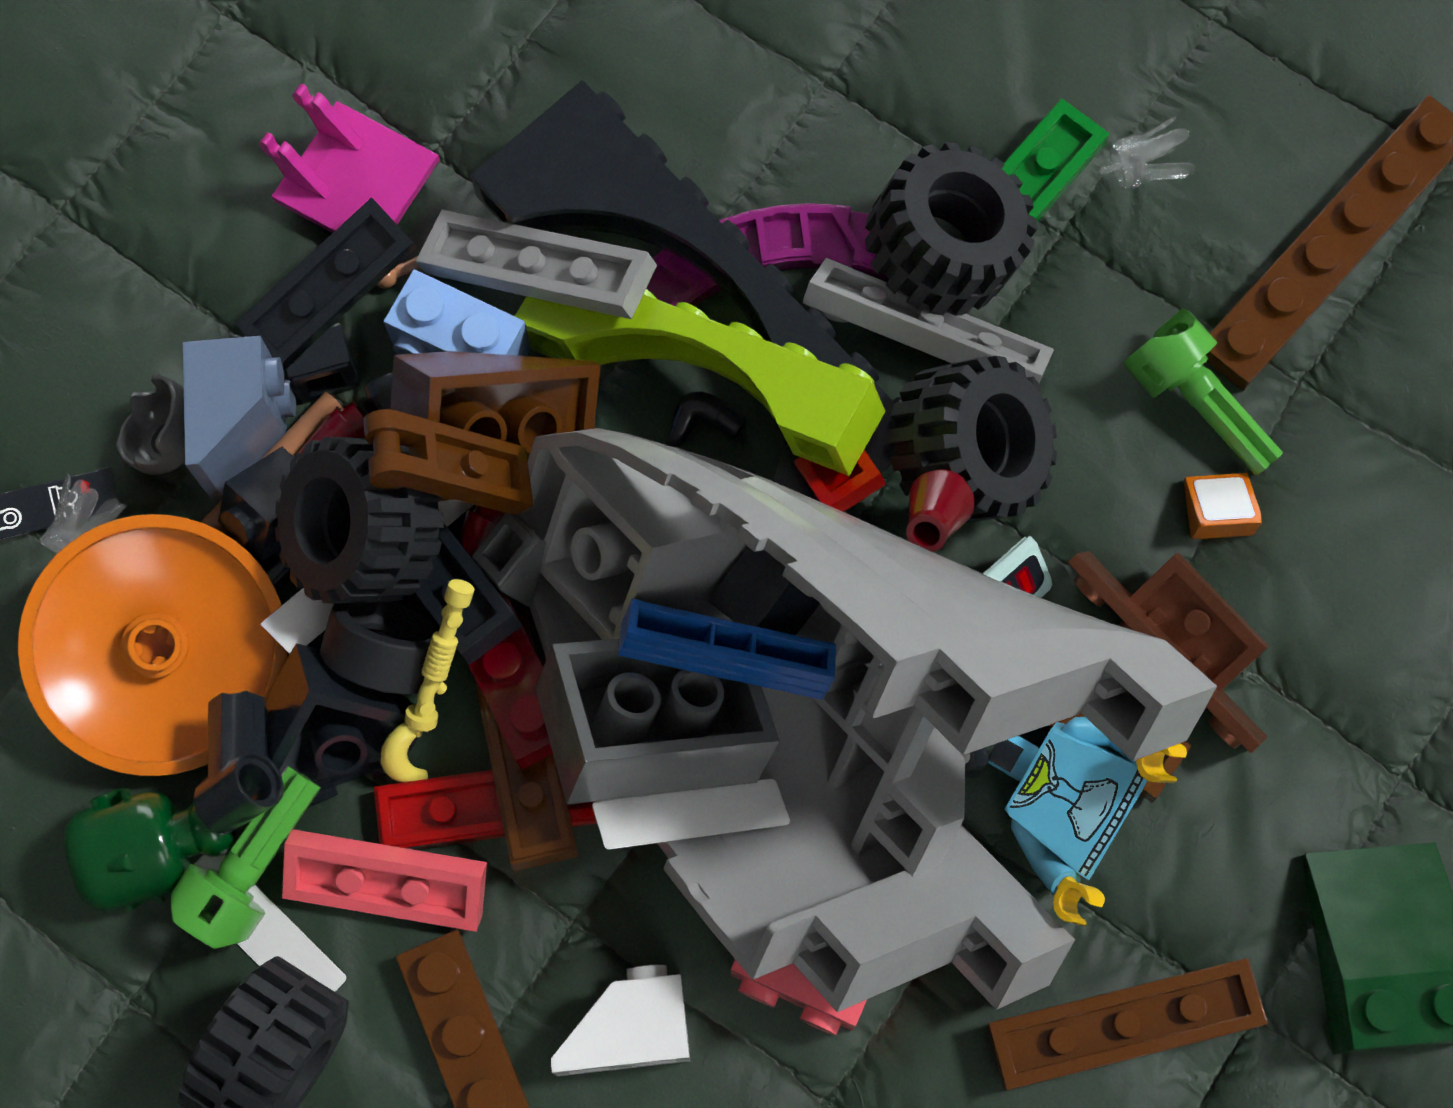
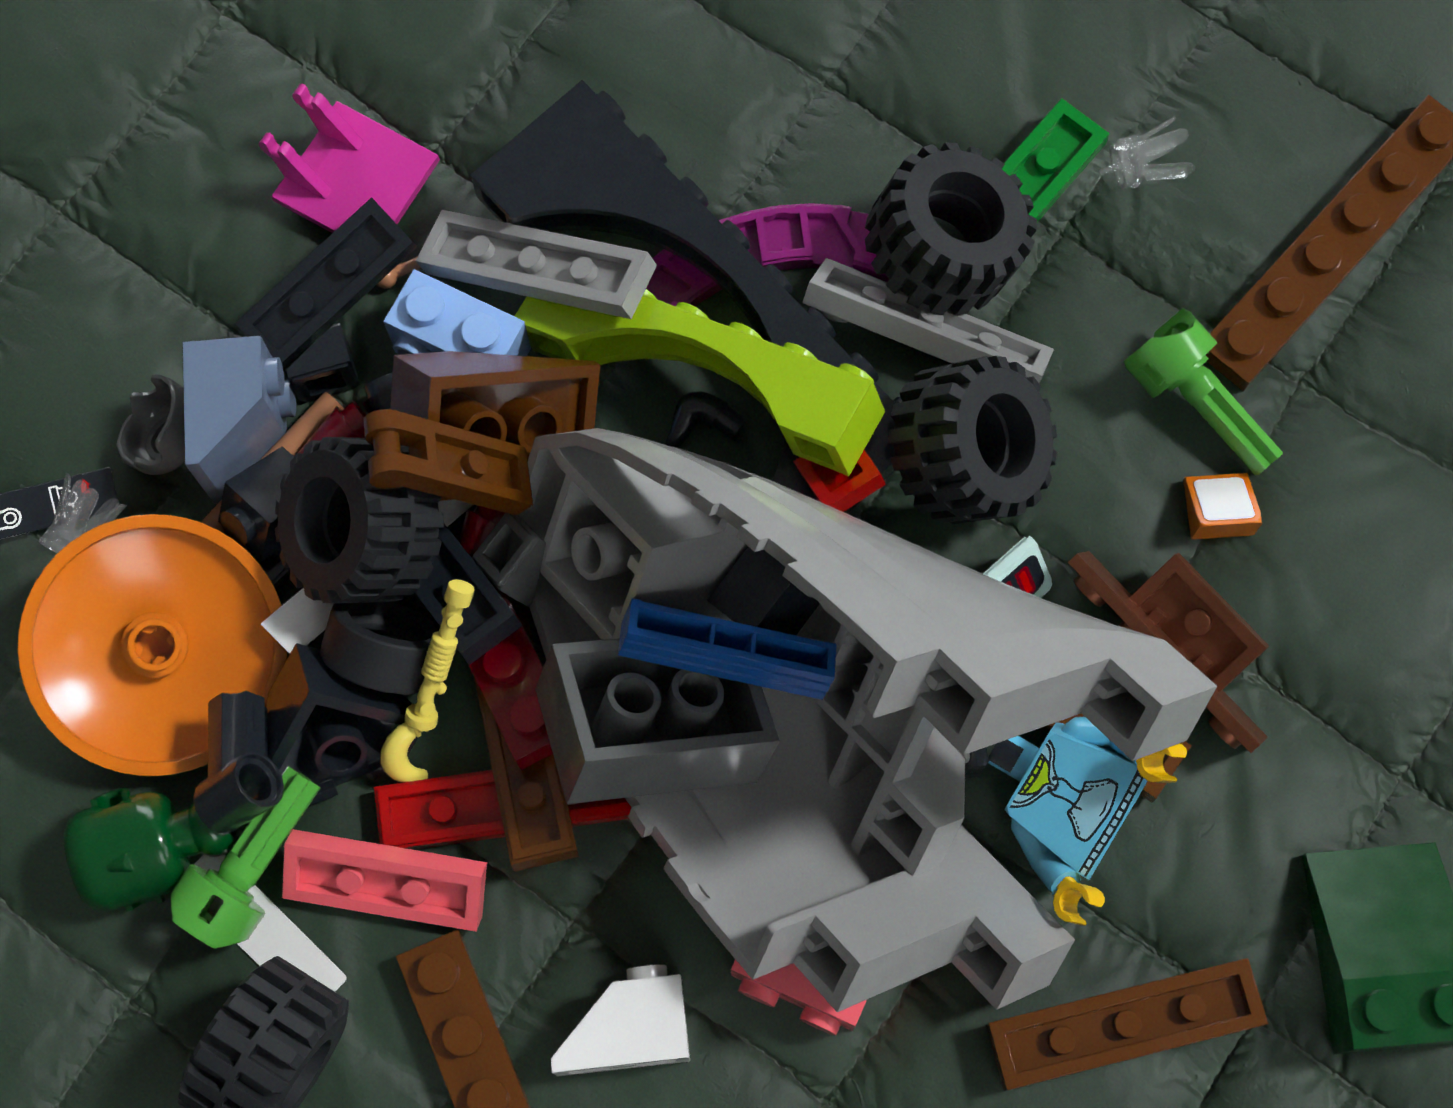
white sticker [592,779,790,849] -> none
dark red cone [906,469,974,552] -> none

